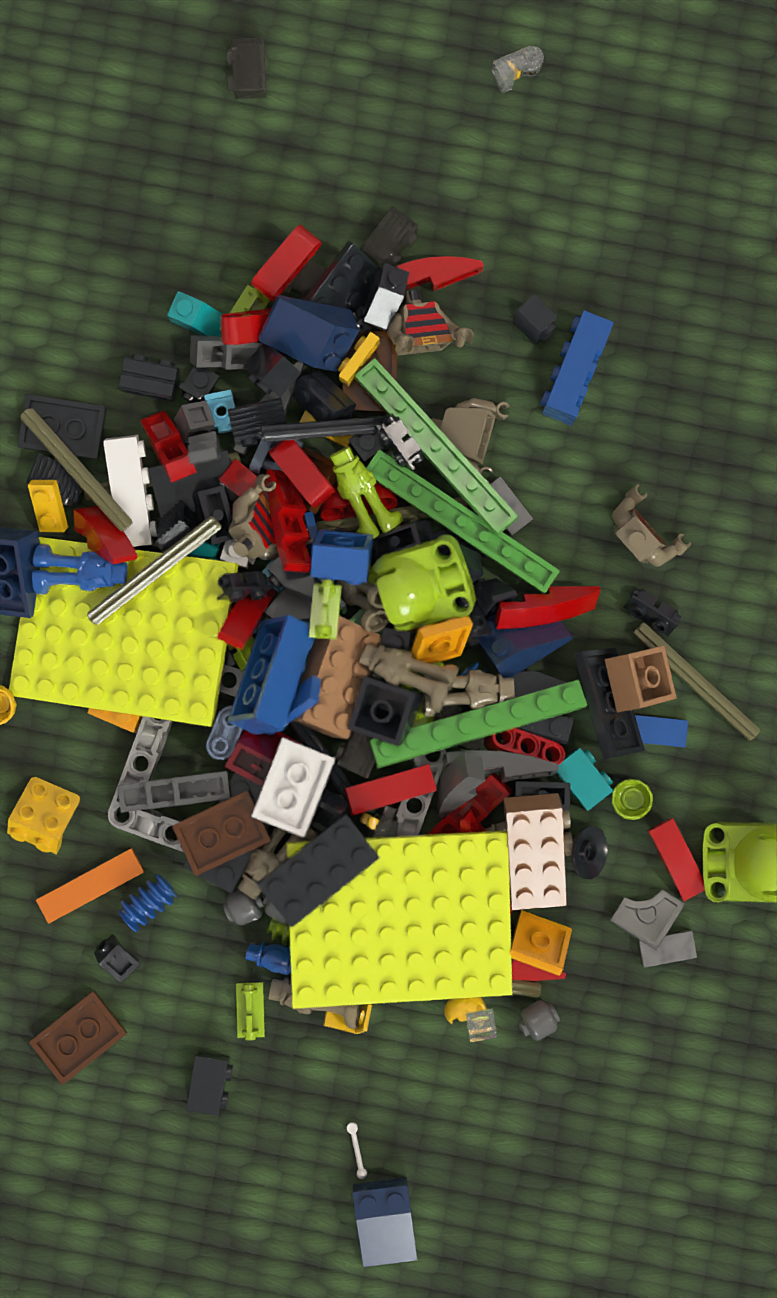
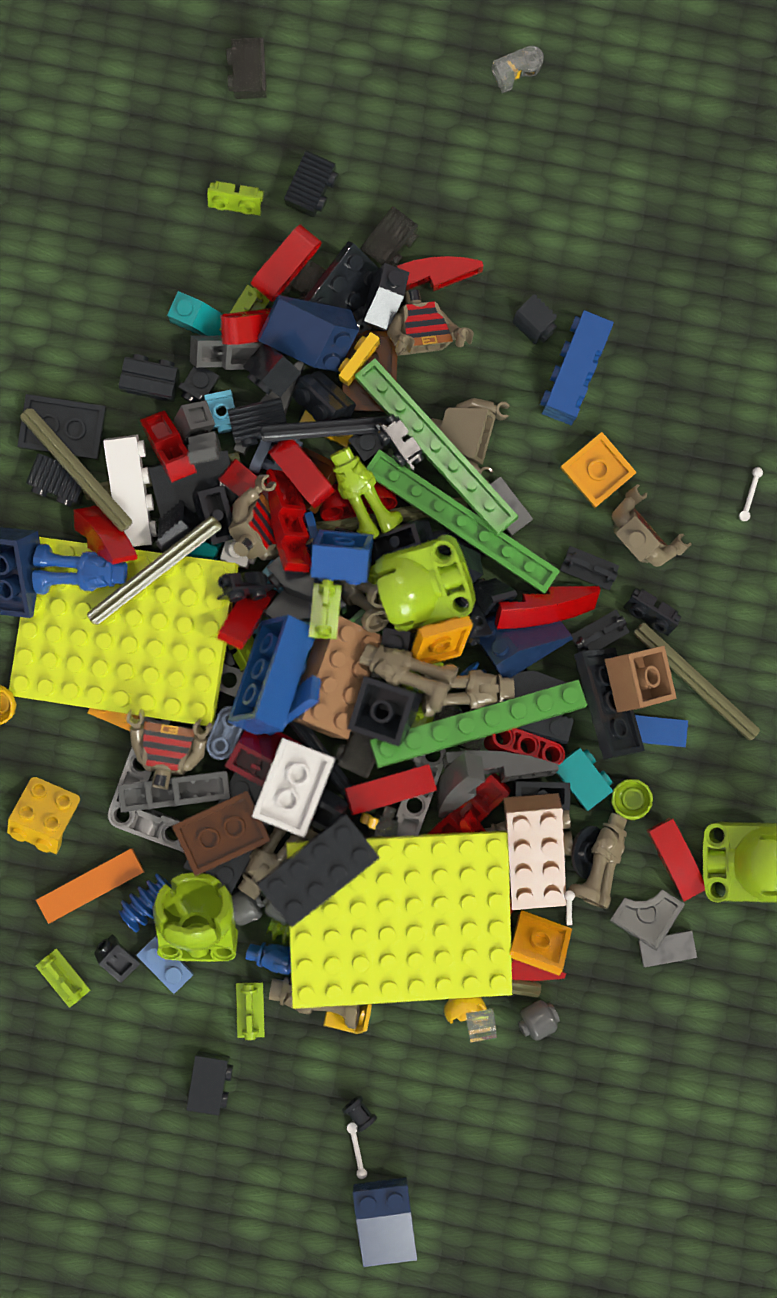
yellow plate [28,480,68,532] -> none
reddish brown plate [29,990,128,1085] -> none
none -> lime hinge [36,949,91,1008]
none -> torso [126,709,213,789]
none -> medium blue plate [136,935,194,994]
none -> lime piece [153,873,238,962]
none -> lime hinge [208,181,264,215]
none -> black brick [284,150,339,217]
none -> black bush [342,1095,377,1133]
none -> light orange plate [560,432,637,508]
none -> black hinge [560,546,619,591]
none -> white hinge [564,890,575,926]
none -> dark tan piece [568,813,627,909]
none -> black hinge [572,609,629,652]
none -> white hinge [739,467,763,522]

